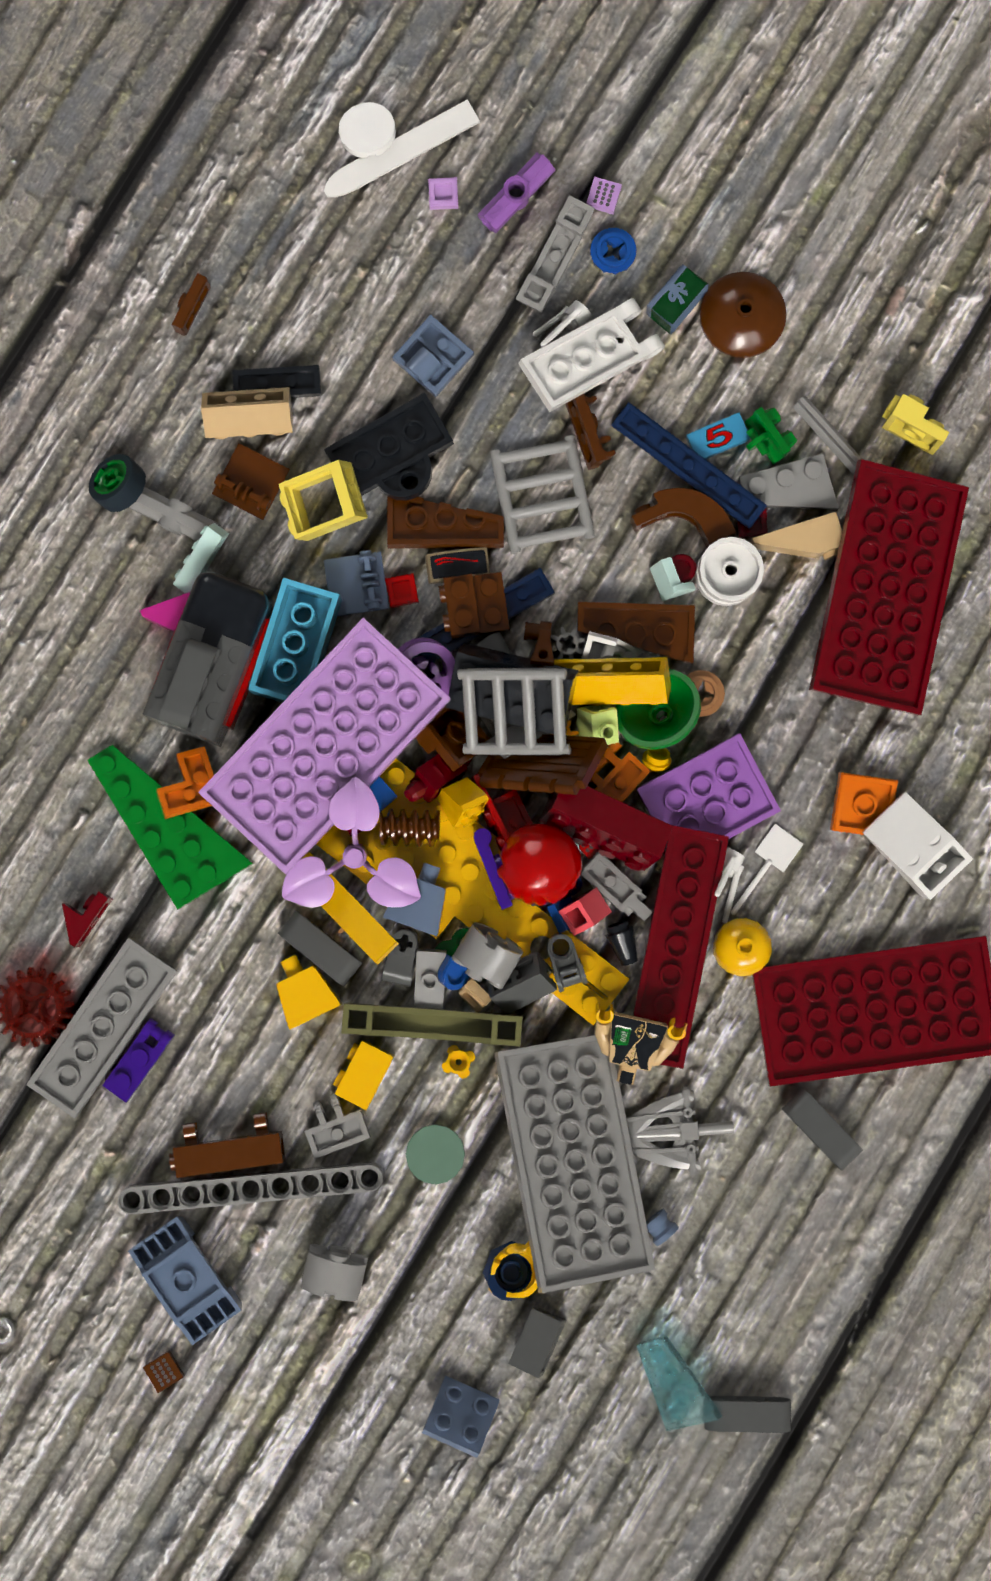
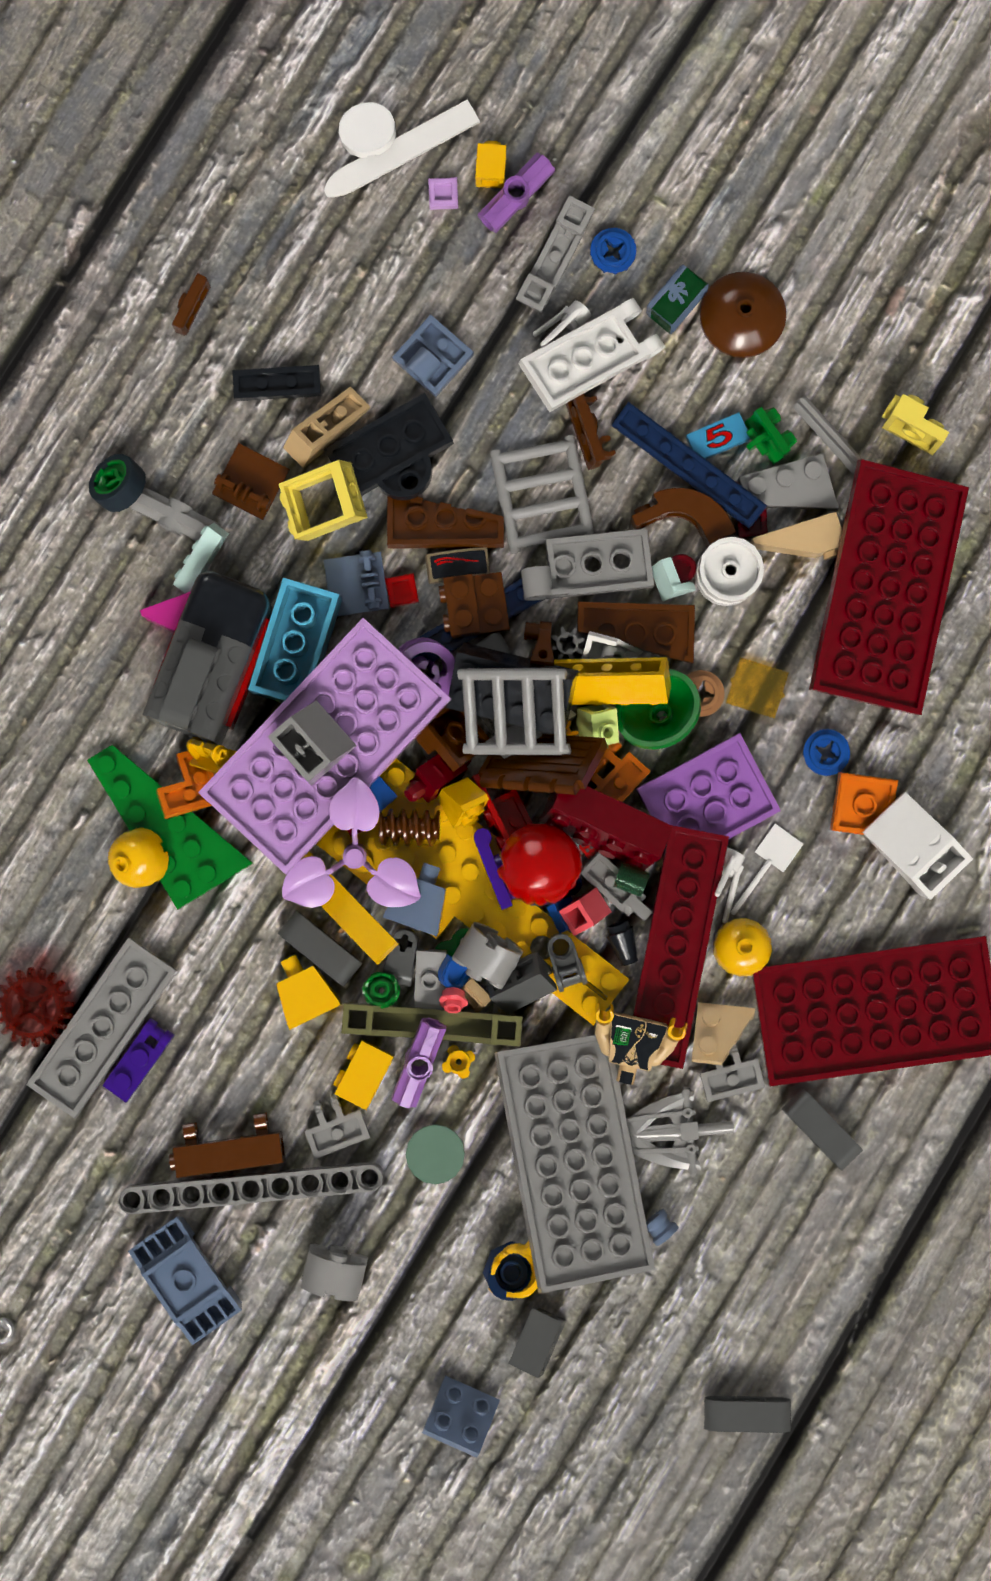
dark red slope [62,891,113,947] -> none
reddish brown tile [143,1350,185,1393] -> none
tan brick [201,387,293,439] -> none
lavender tile [586,176,622,214] -> none
clear light blue wing [636,1336,722,1431] -> none
yellow plate [642,748,672,772] -> none
none -> yellow cylinder [108,827,169,888]
none -> yellow hinge [186,737,237,774]
none -> light grey slope [268,700,357,786]
none -> tan slope [283,387,370,468]
none -> green plate [362,972,400,1009]
none -> medium lavender piece [391,1017,446,1108]
none -> coral plate [439,987,468,1013]
none -> yellow brick [475,141,506,189]
none -> light grey hinge [521,528,654,601]
none -> clear green beam [613,862,650,897]
none -> tan wing [692,1002,755,1065]
none -> light grey hinge [699,1044,765,1102]
none -> clear yellow piece [726,657,789,719]
none -> blue gear [803,729,850,776]

